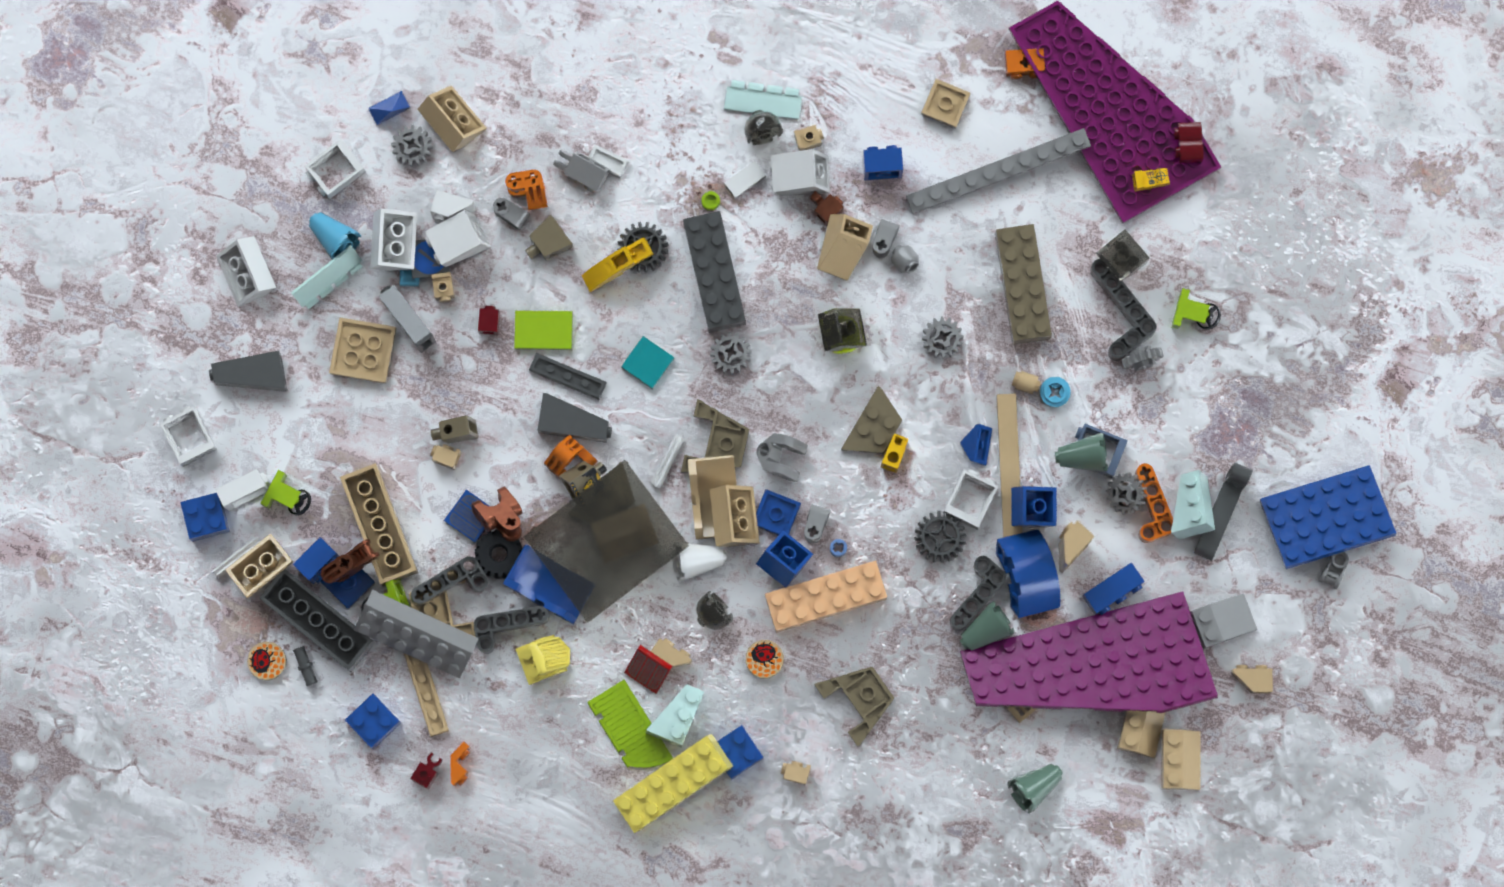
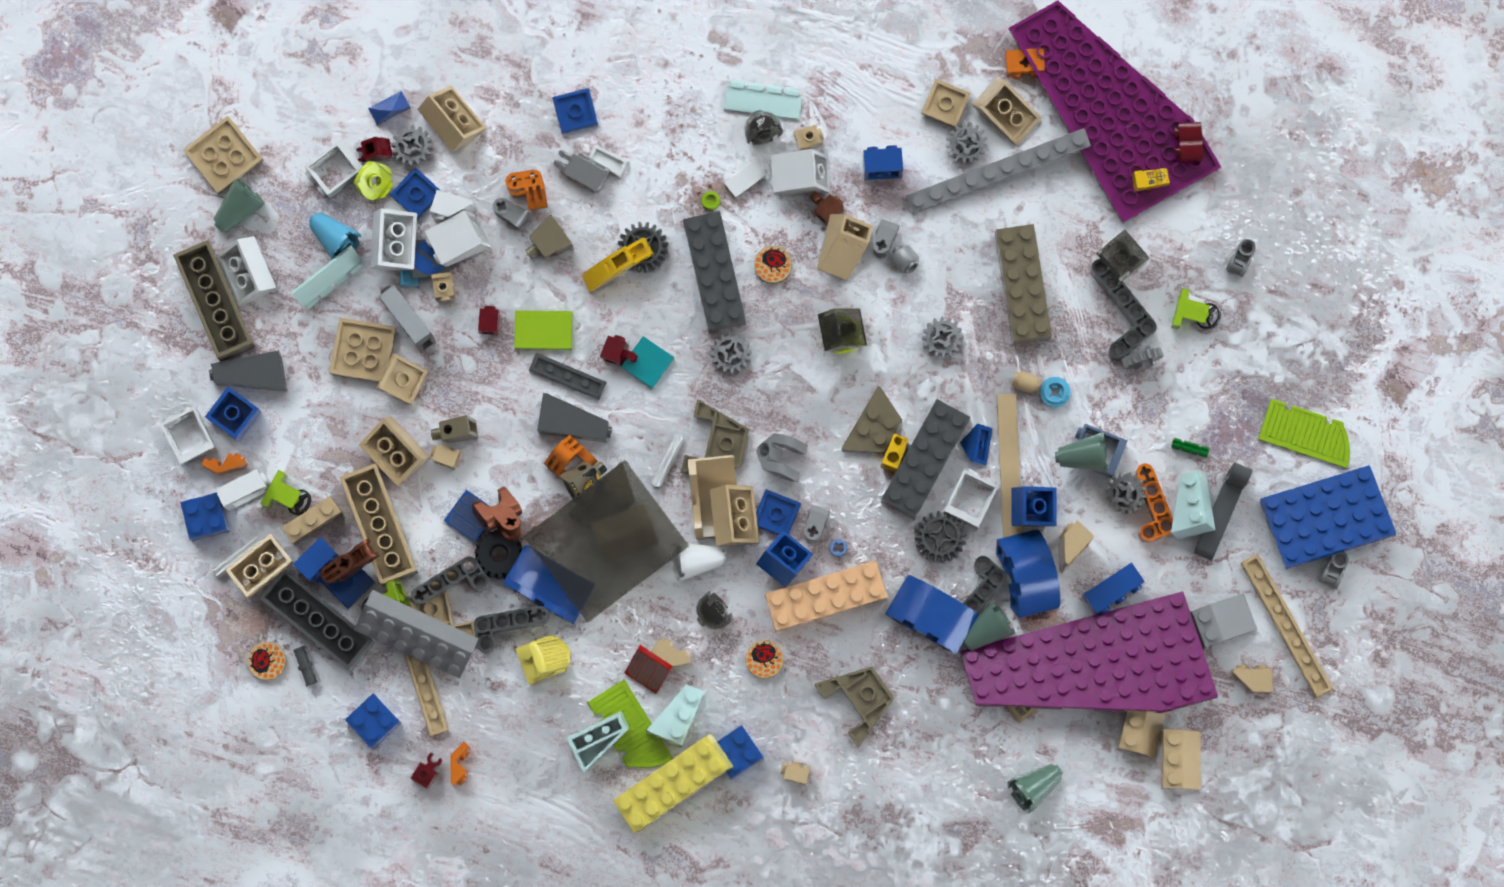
none -> dark tan brick [173,240,255,362]
none -> tan plate [183,116,263,195]
none -> orange slope [201,453,248,476]
none -> blue brick [205,386,261,442]
none -> sand green cone [214,179,265,232]
none -> tan brick [282,496,343,546]
none -> neon yellow plate [354,161,393,200]
none -> dark red brick [356,137,393,162]
none -> tan slope [359,416,431,486]
none -> tan plate [376,353,428,405]
none -> blue tile [389,167,441,221]
none -> blue tile [552,88,598,134]
none -> light aqua wedge [567,711,630,773]
none -> dark red brick [600,335,638,366]
none -> tile [754,246,792,284]
none -> dark grey brick [881,399,971,520]
none -> blue panel [885,575,978,654]
none -> light grey gear [946,122,988,163]
none -> tan slope [972,77,1042,146]
none -> green axle [1171,438,1209,457]
none -> light grey piece [1226,239,1256,277]
none -> tan tile [1240,554,1333,699]
none -> lime piece [1258,398,1350,469]

